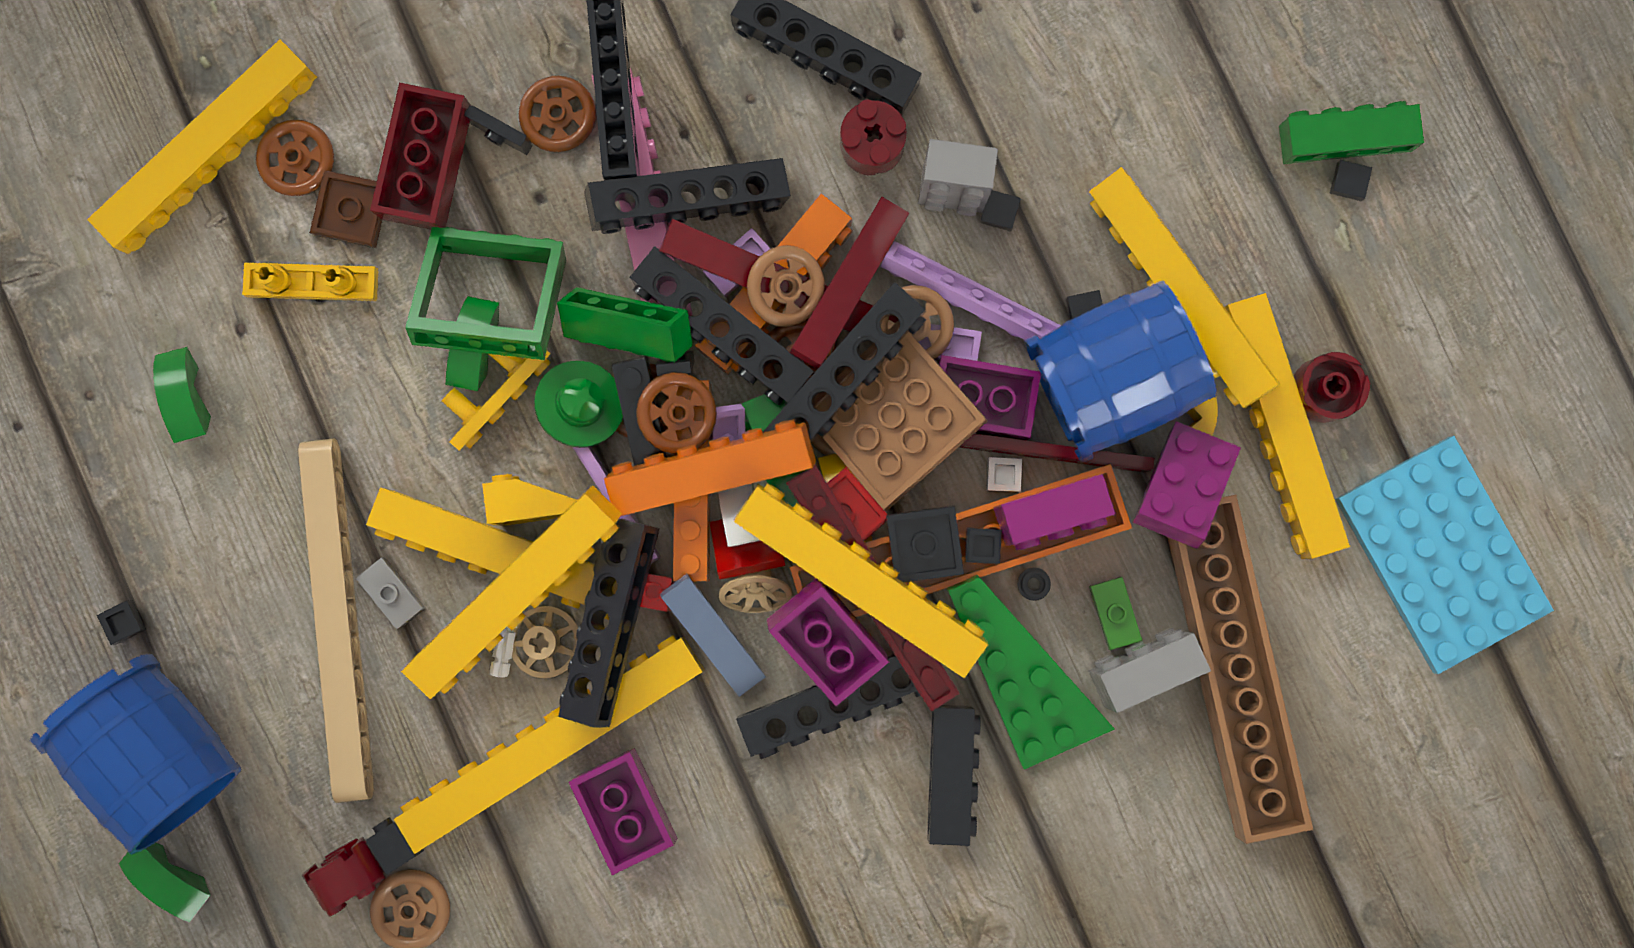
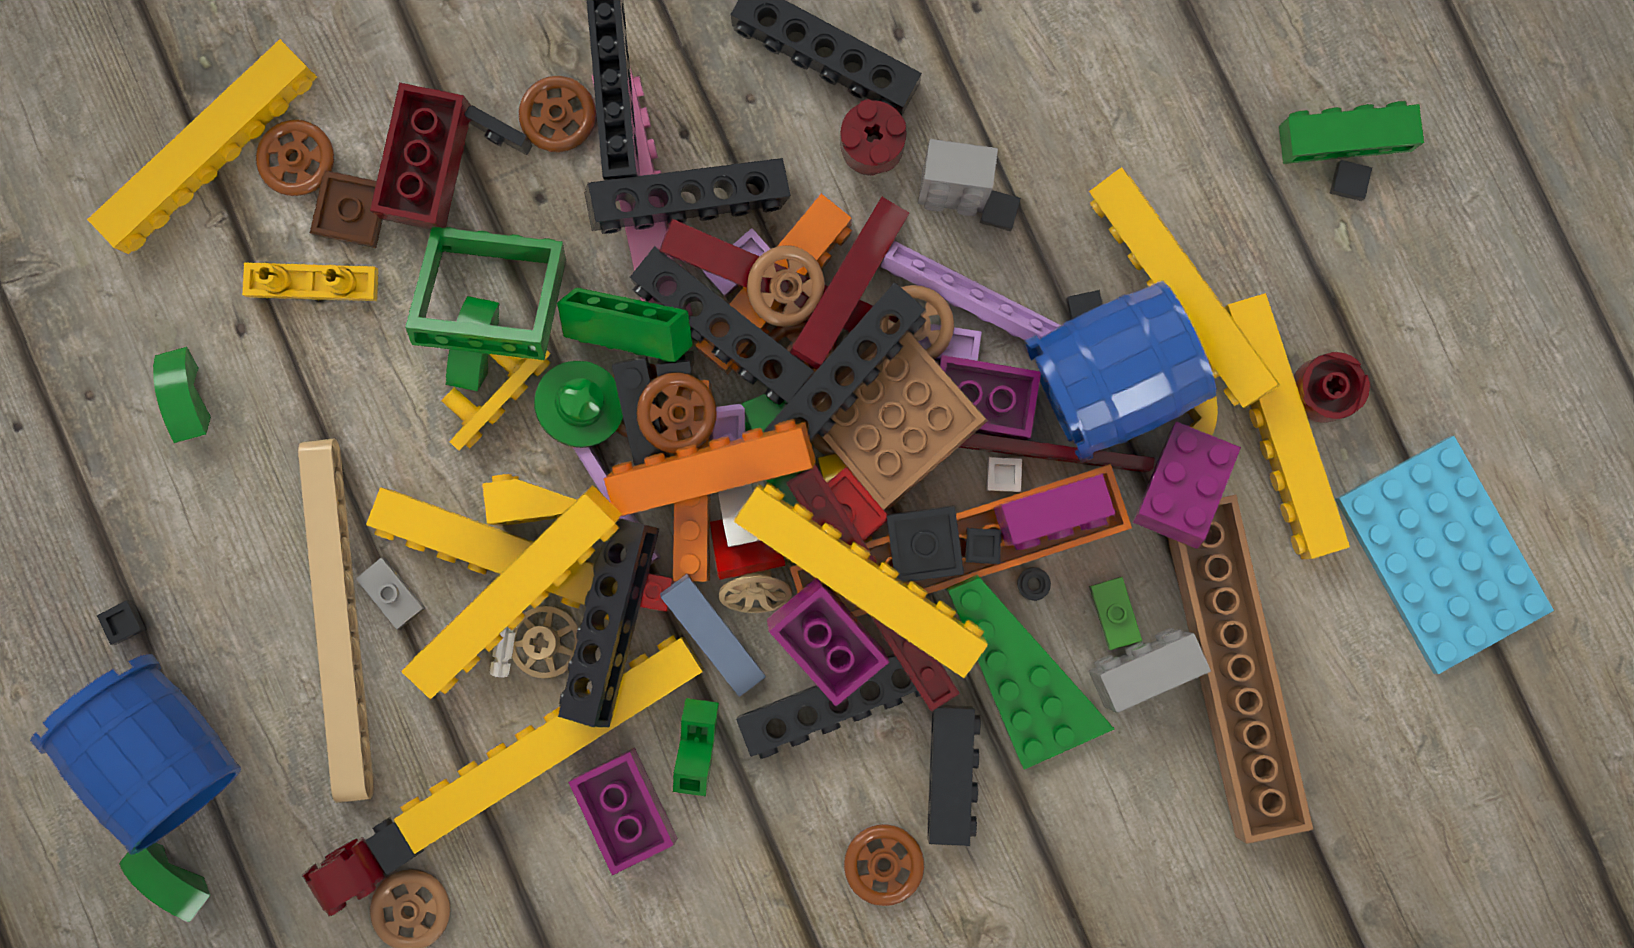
none -> green brick [673,698,719,797]
none -> dark orange plate [844,824,924,906]

